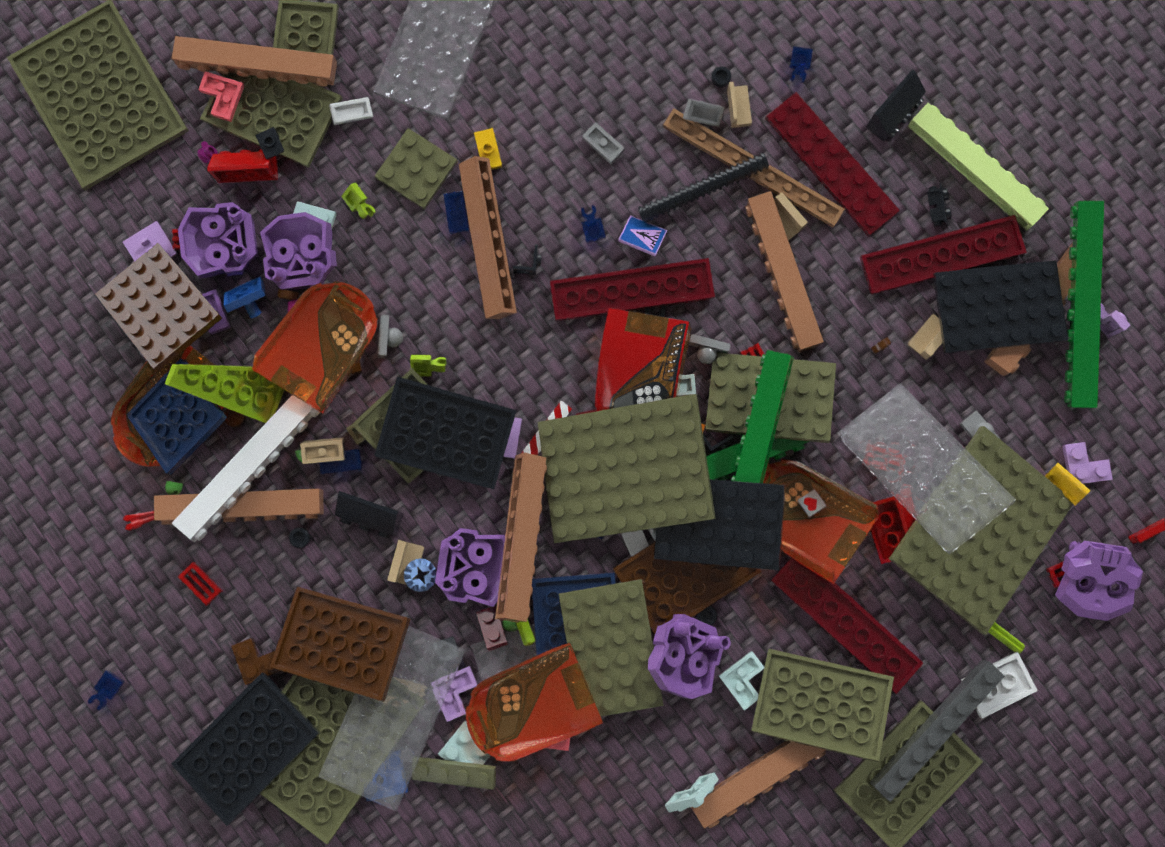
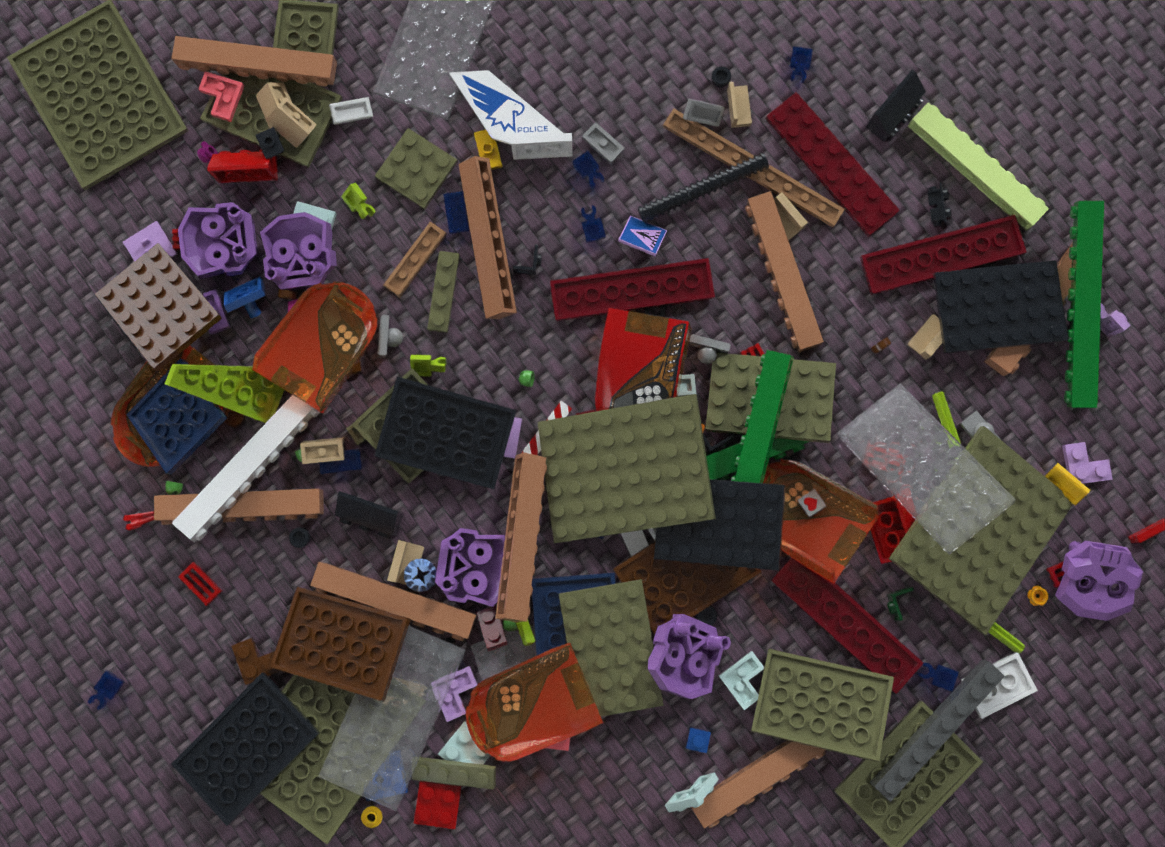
none -> tan panel [256,82,292,128]
none -> tan panel [266,97,317,148]
none -> nougat brick [310,562,477,641]
none -> yellow plate [361,806,383,828]
none -> medium nougat tile [383,222,447,298]
none -> red plate [413,781,462,829]
none -> olive plate [427,251,460,333]
none -> white piece [449,70,573,160]
none -> bright green hinge [518,370,534,387]
none -> clear blue plate [572,151,604,189]
none -> blue plate [686,727,711,753]
none -> dark green bracket [886,587,914,621]
none -> clear blue plate [918,663,959,692]
none -> lime axle [932,392,962,451]
none -> light orange plate [1027,586,1048,606]

